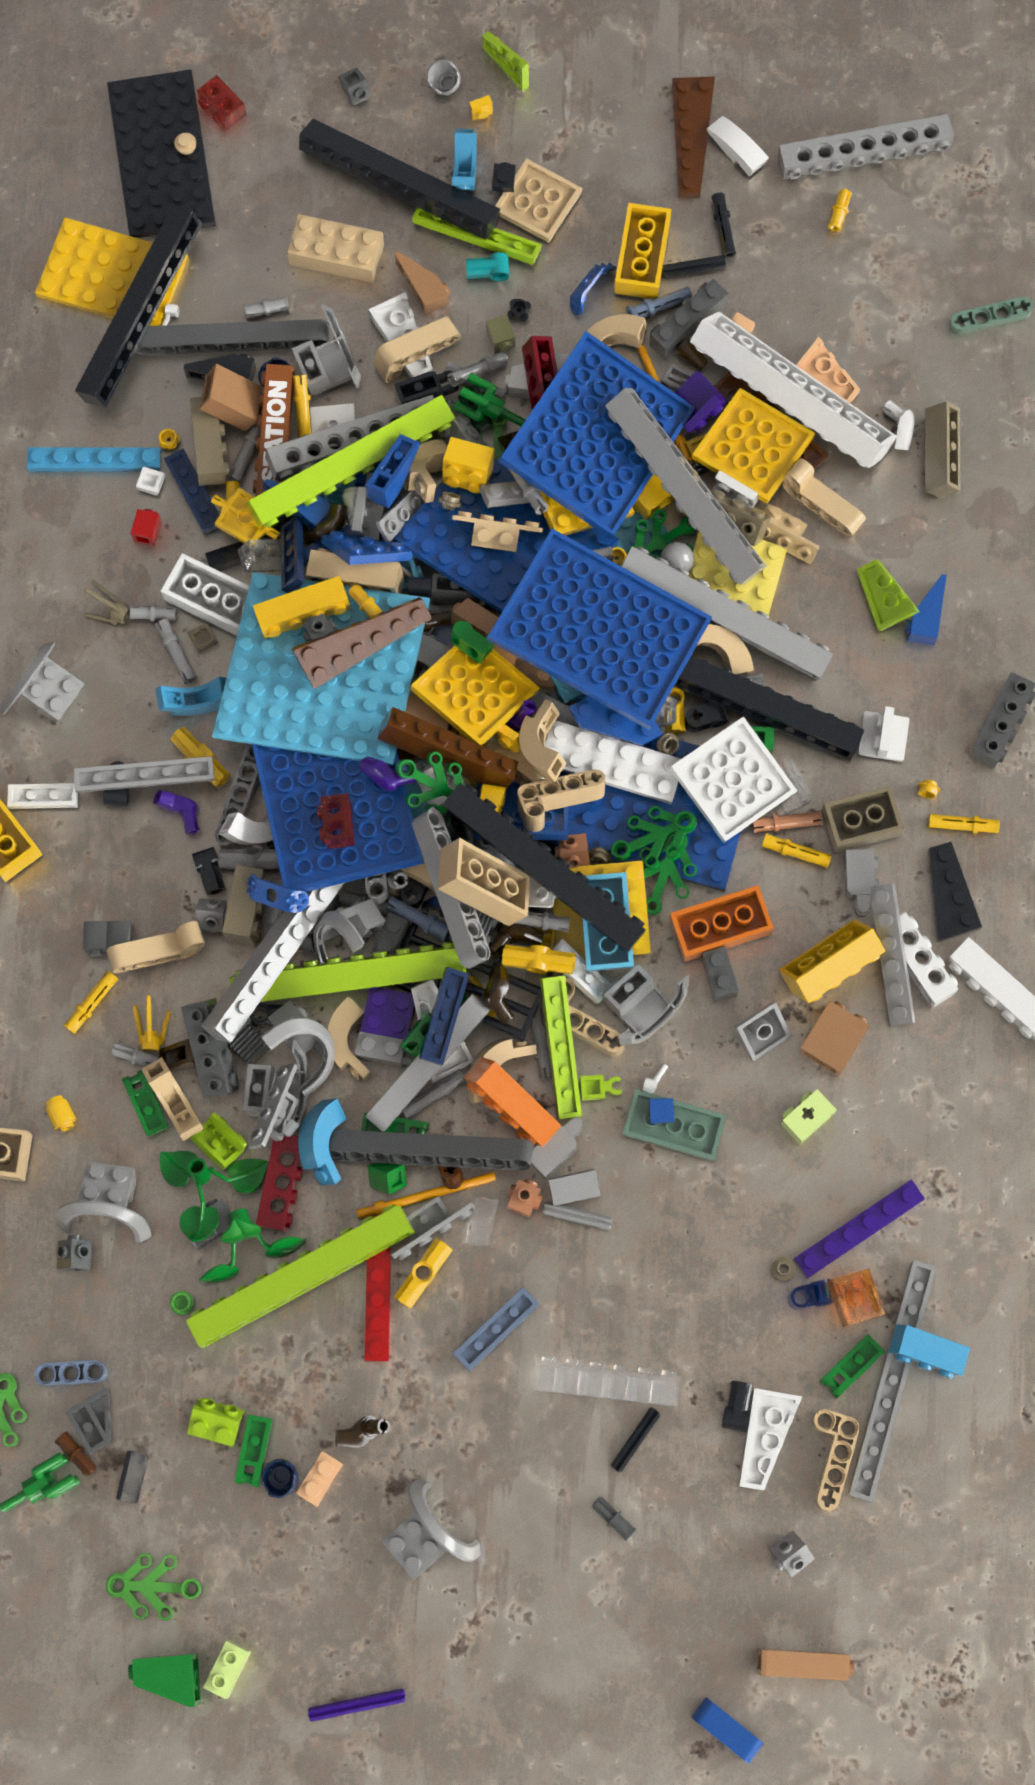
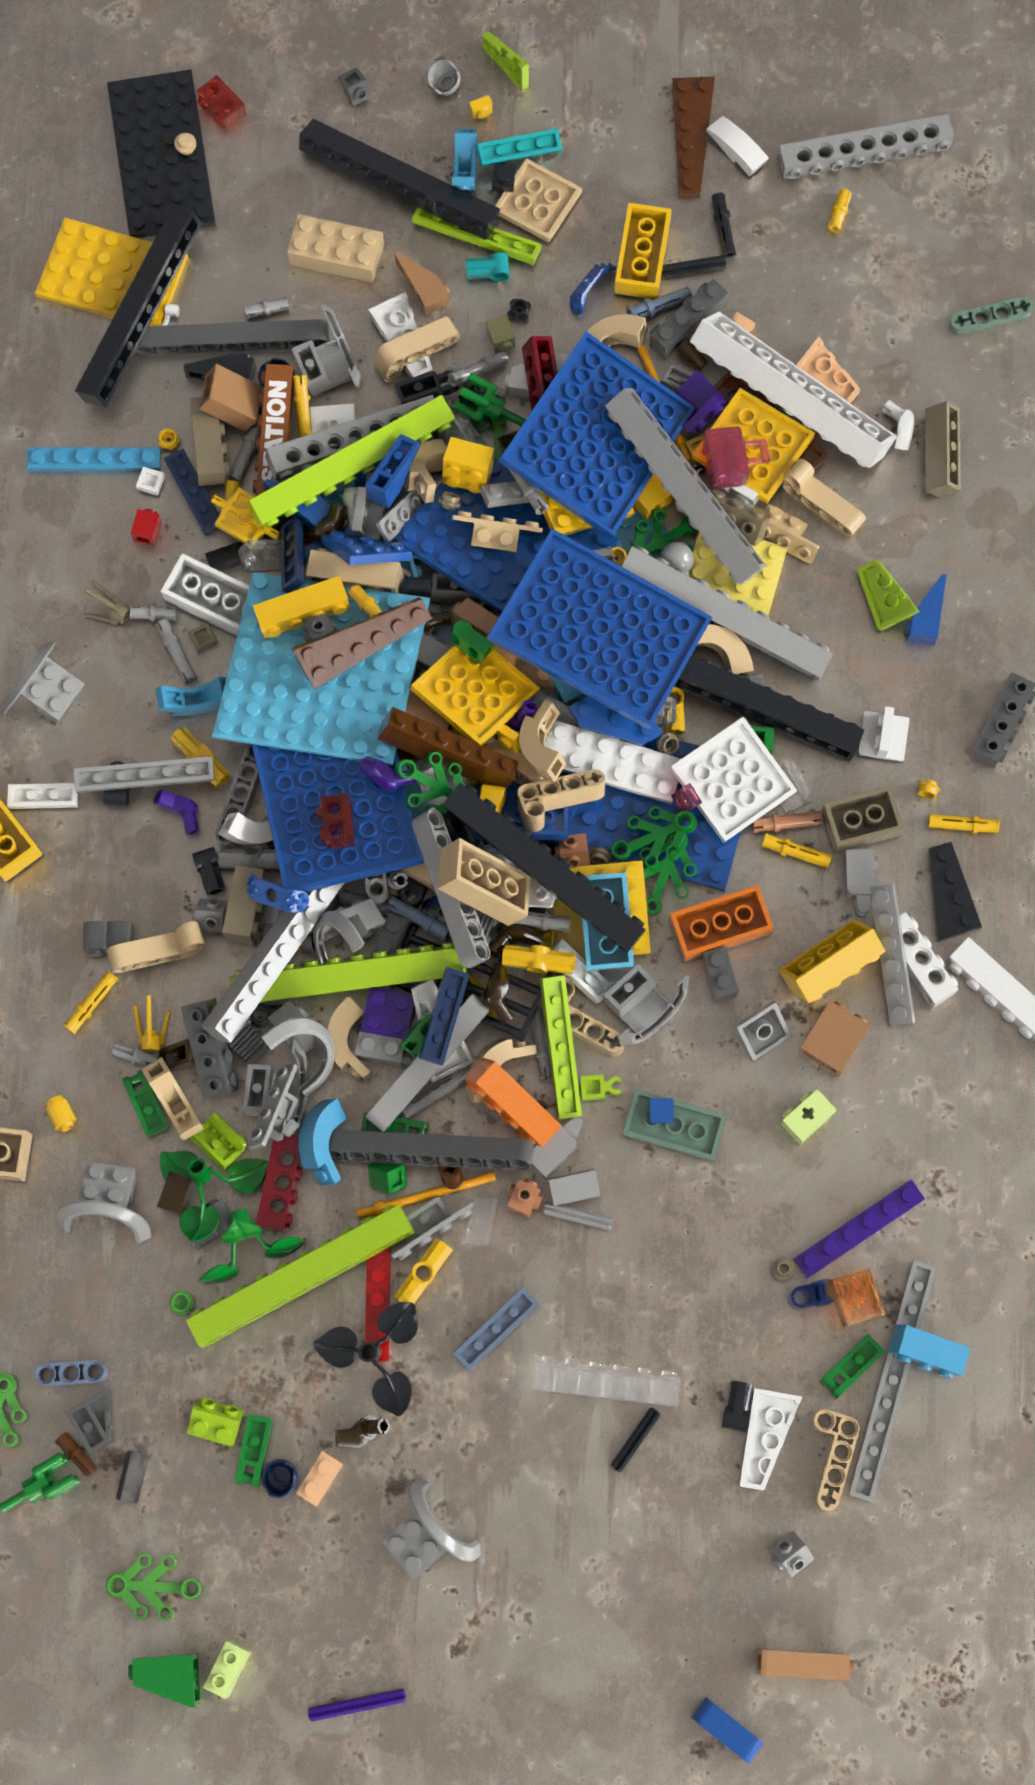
dark grey brick [56,1235,92,1271] -> none
dark grey axle [592,1497,636,1541] -> none
white hand [642,1064,668,1093] -> none
black piece [685,702,730,733] -> none
none -> dark brown slope [157,1172,192,1216]
none -> black plant [313,1302,418,1416]
none -> teal plate [475,128,563,167]
none -> clear pink bracket [670,783,702,812]
none -> clear pink piece [702,426,771,488]

